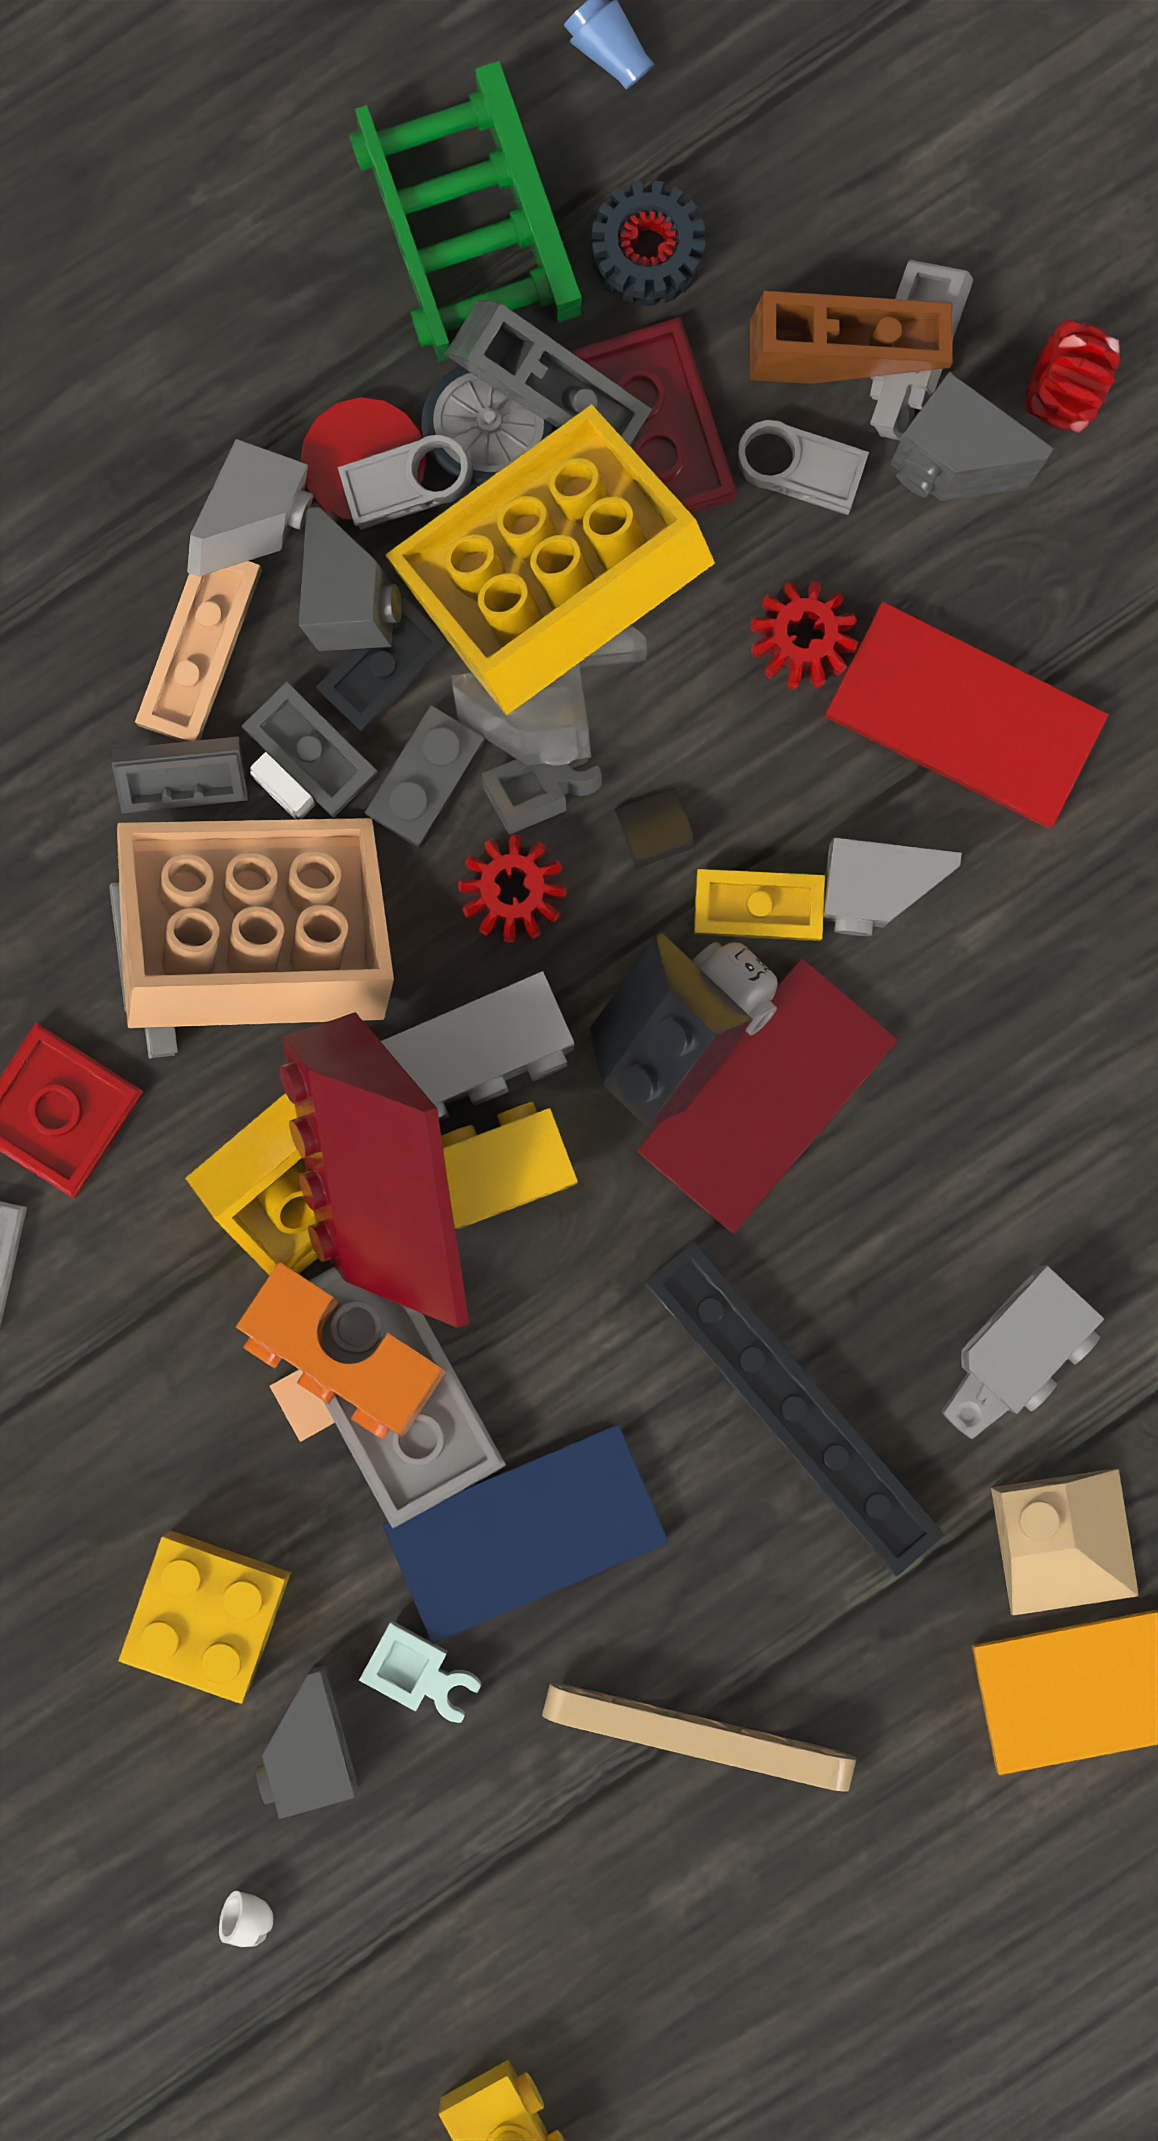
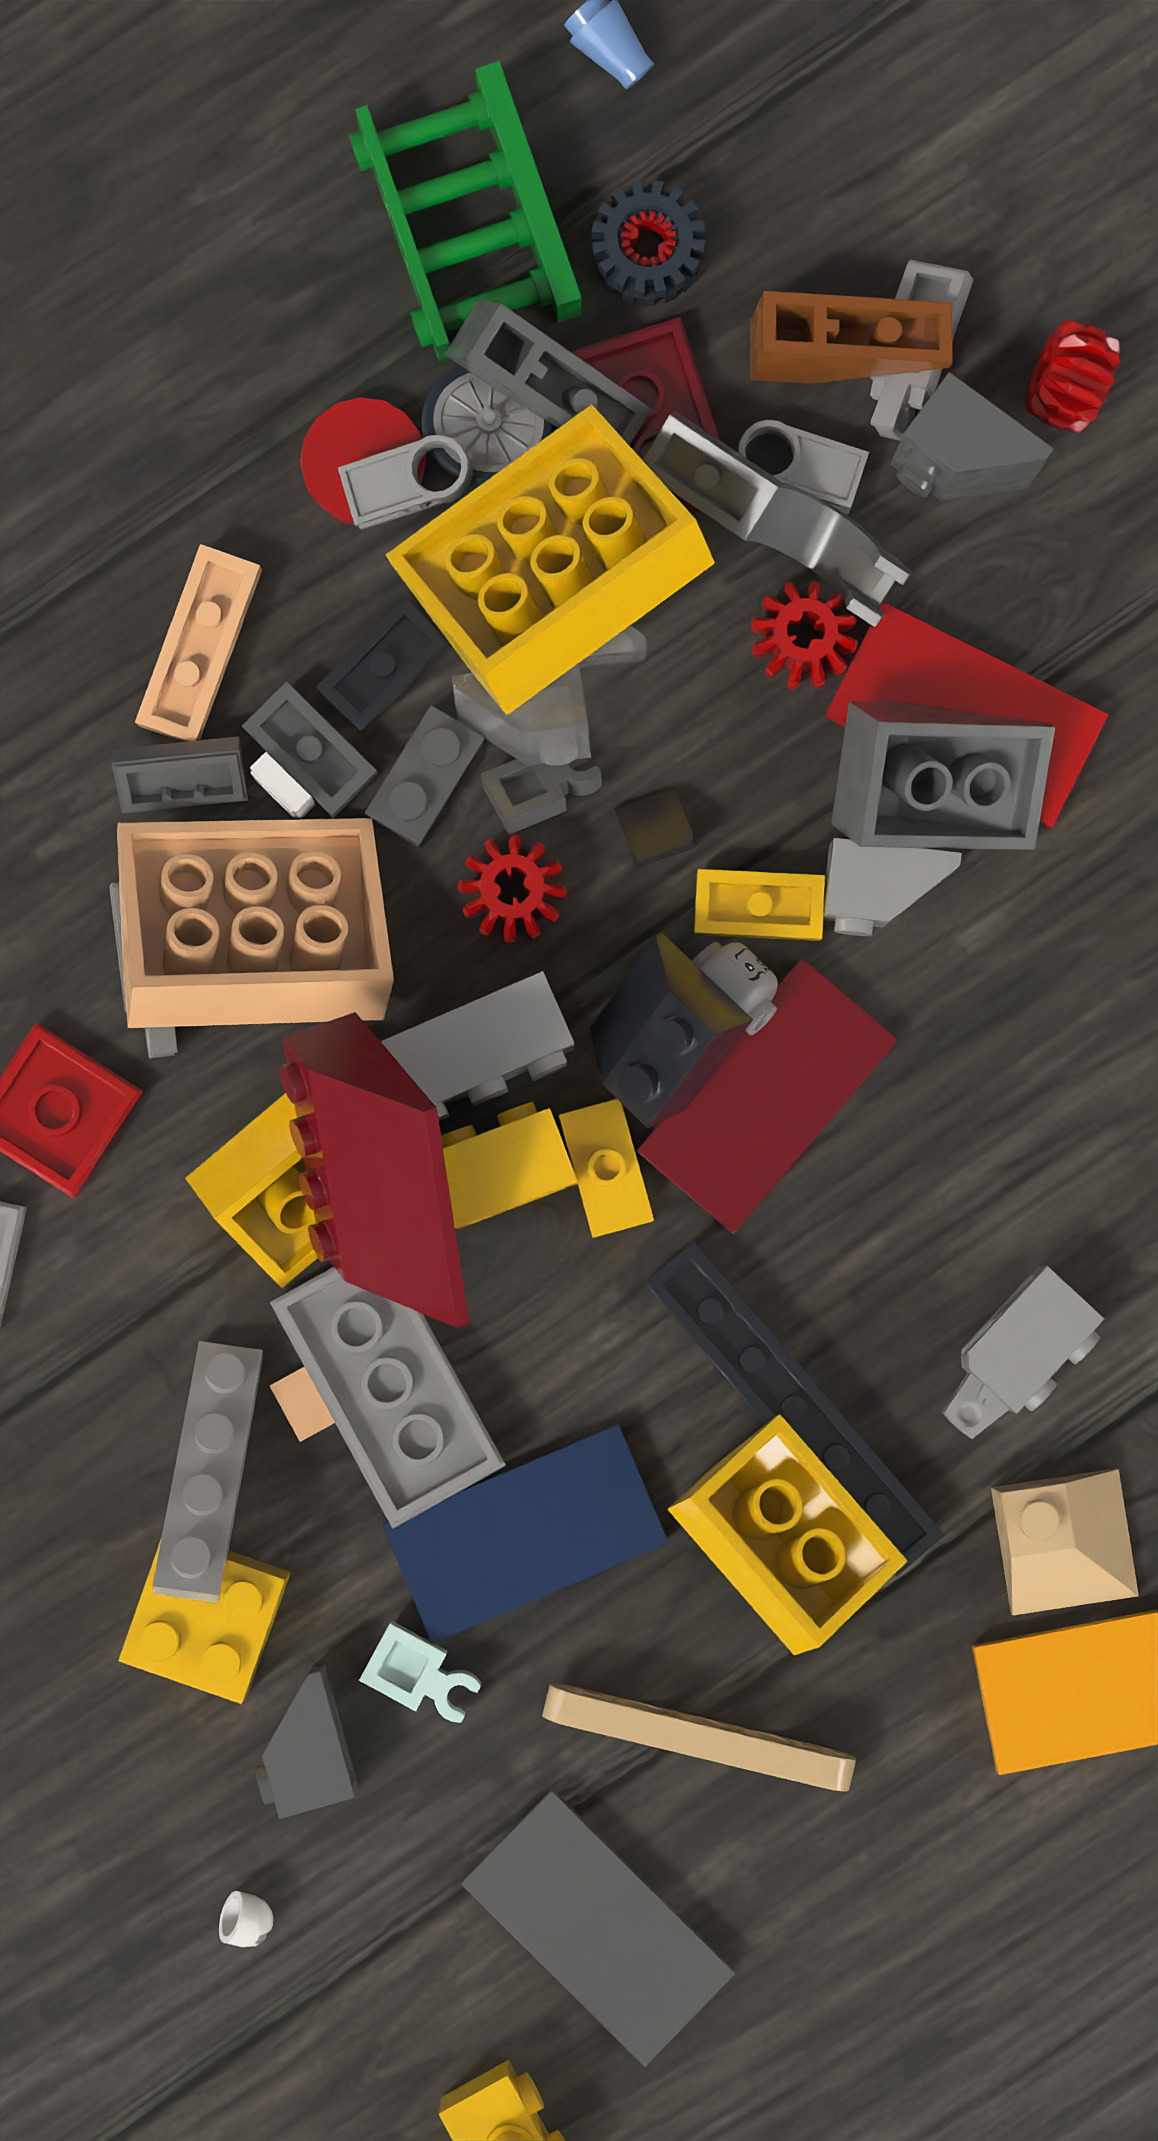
light grey slope [187,439,313,577] -> none
orange arch [236,1262,446,1440] -> none
dark grey slope [299,507,402,651] -> none
none -> light grey plate [152,1341,263,1603]
none -> dark grey tile [461,1787,735,2067]
none -> yellow plate [559,1099,654,1238]
none -> dark grey piece [643,412,912,627]
none -> yellow slope [668,1414,907,1655]
none -> dark grey slope [831,701,1055,850]

